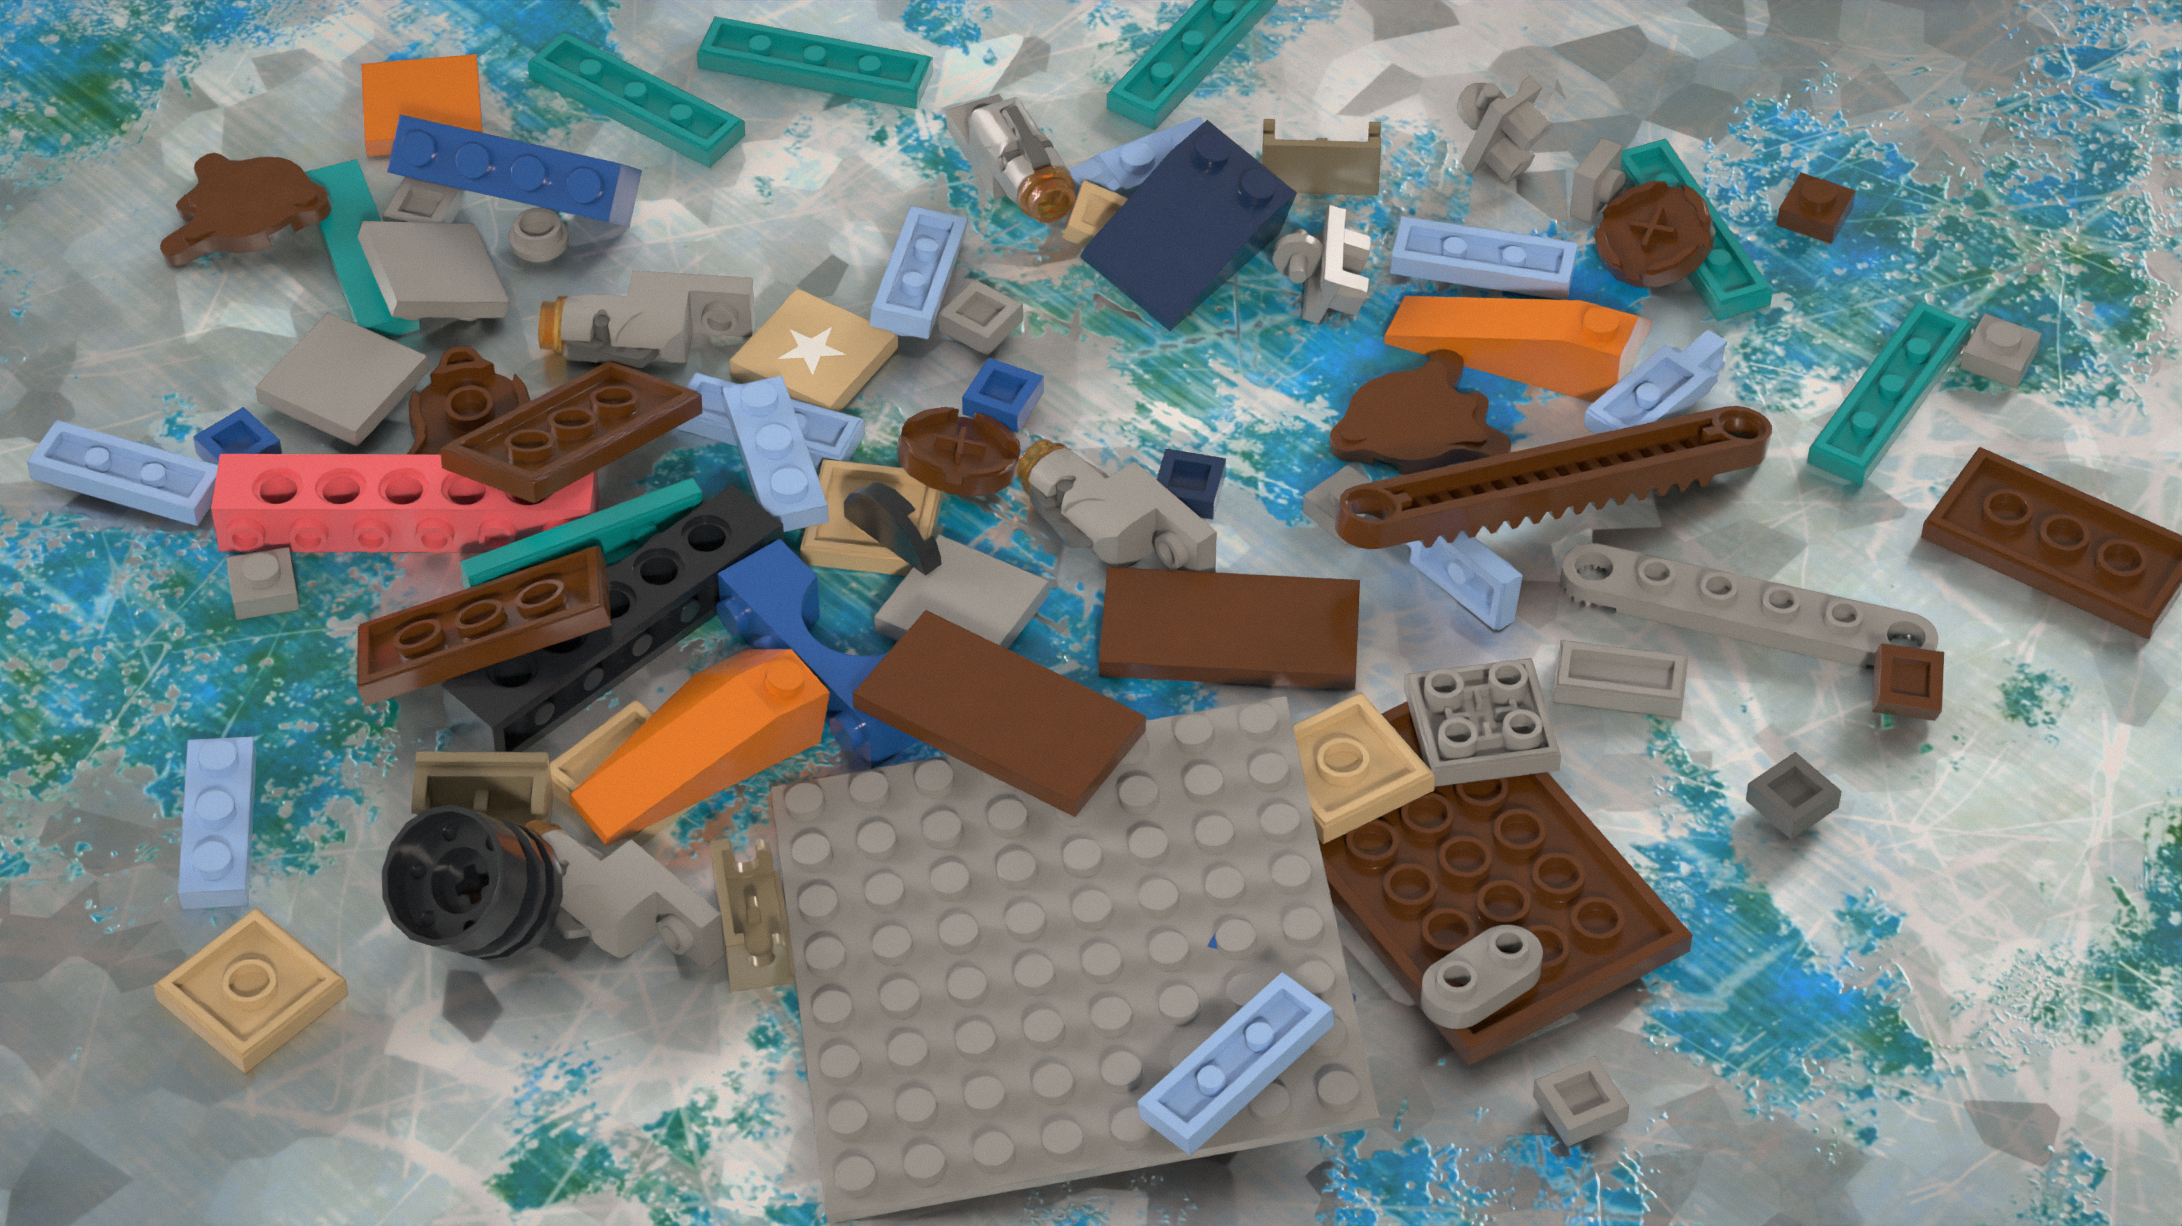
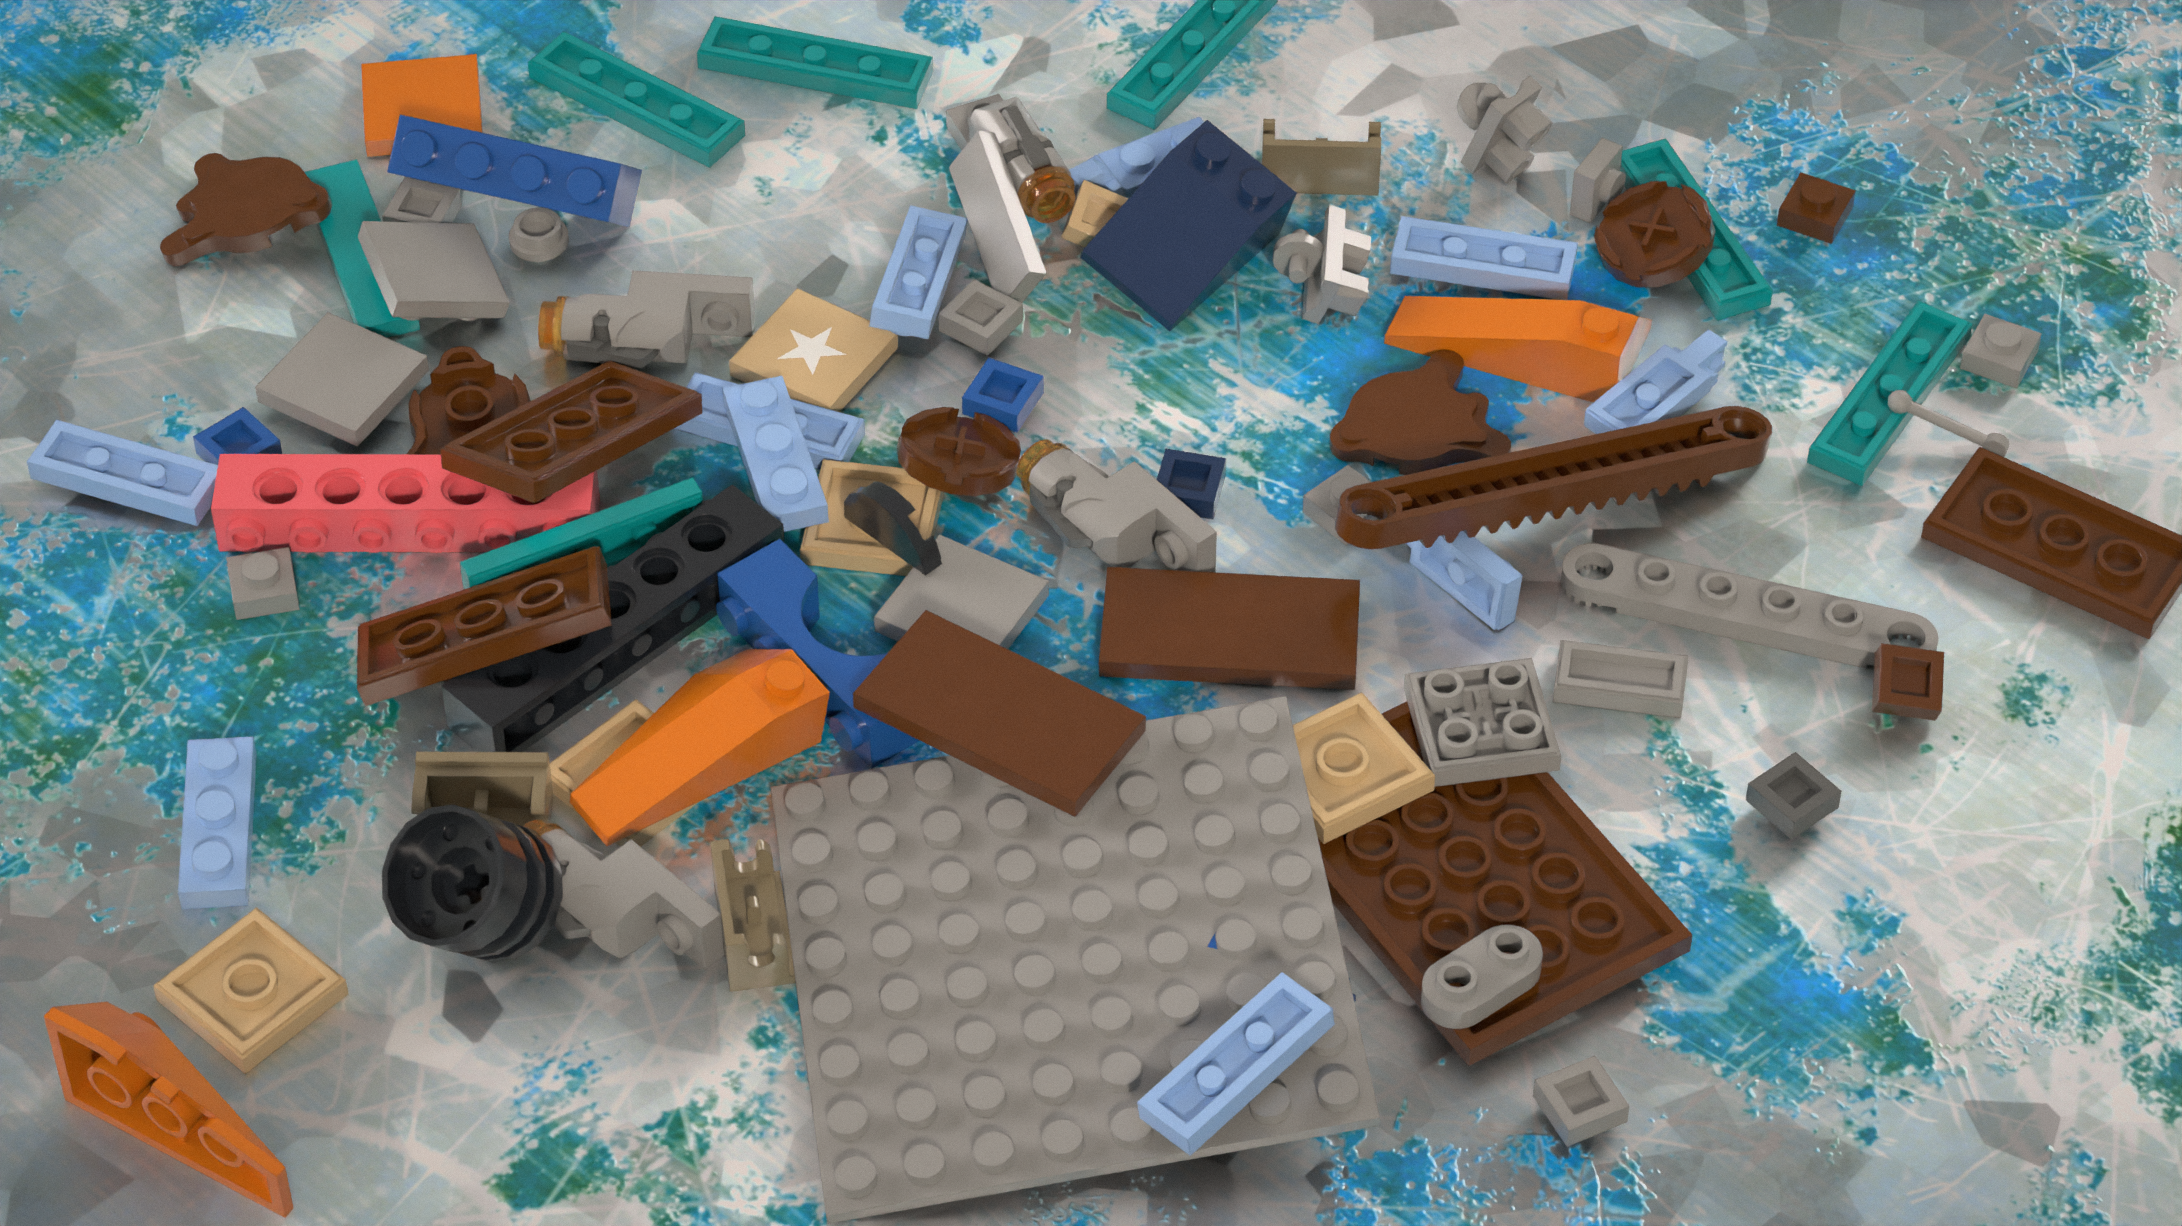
none -> orange wedge [44,1002,294,1218]
none -> light grey tile [949,130,1047,303]
none -> light grey hinge [1888,390,2009,457]

